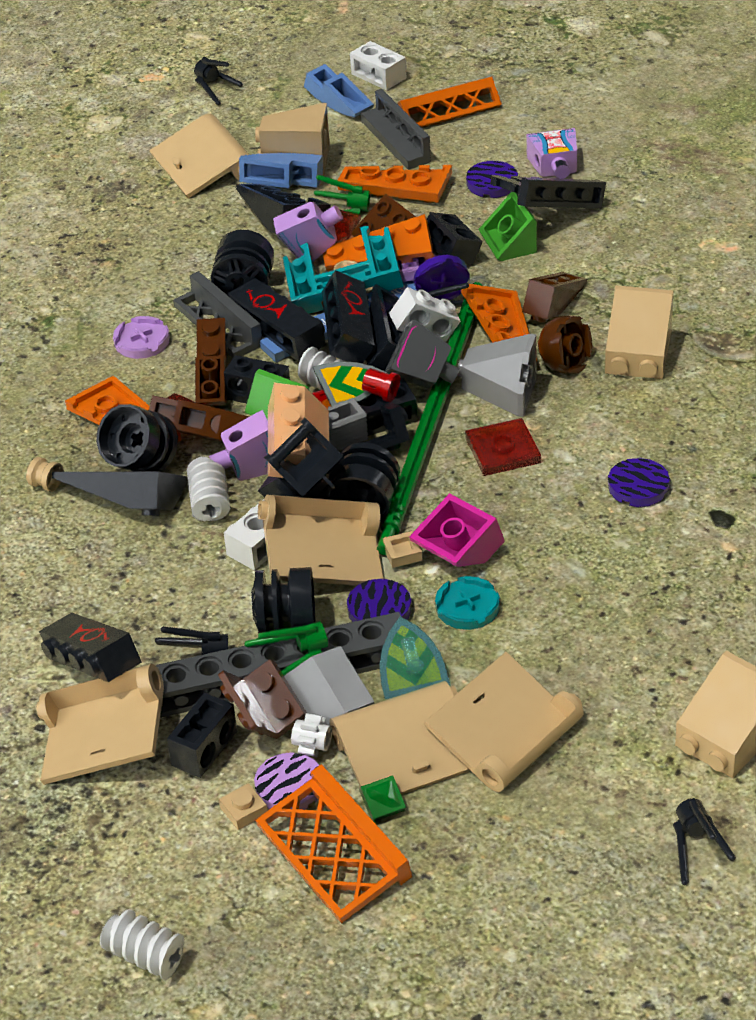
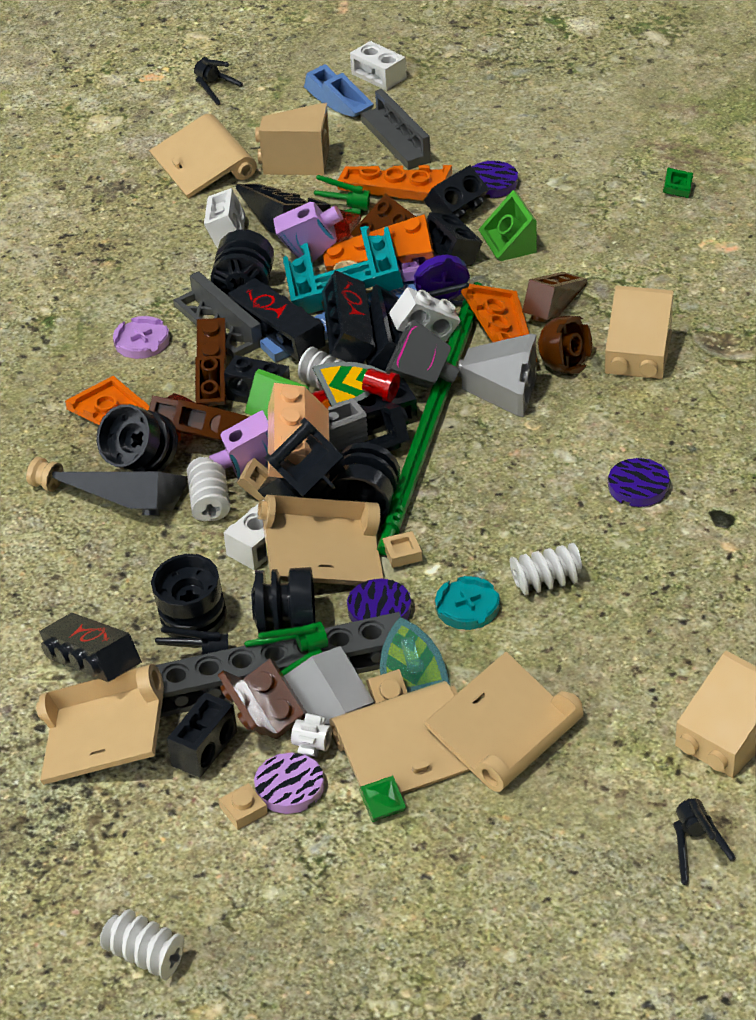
medium blue slope [239,153,323,188] -> none
orange fence [255,764,412,924] -> none
orange fence [398,76,501,128] -> none
dark pink slope [409,493,505,567] -> none
clear red tile [465,418,541,476] -> none
black fence [490,175,607,209] -> none
lavender torso [526,128,577,179] -> none
none -> black wheel [151,554,227,638]
none -> white brick [204,188,245,248]
none -> tan plate [237,458,268,501]
none -> tan plate [366,669,408,704]
none -> black brick [423,165,489,219]
none -> white piece [510,543,582,596]
none -> green tile [662,168,693,198]

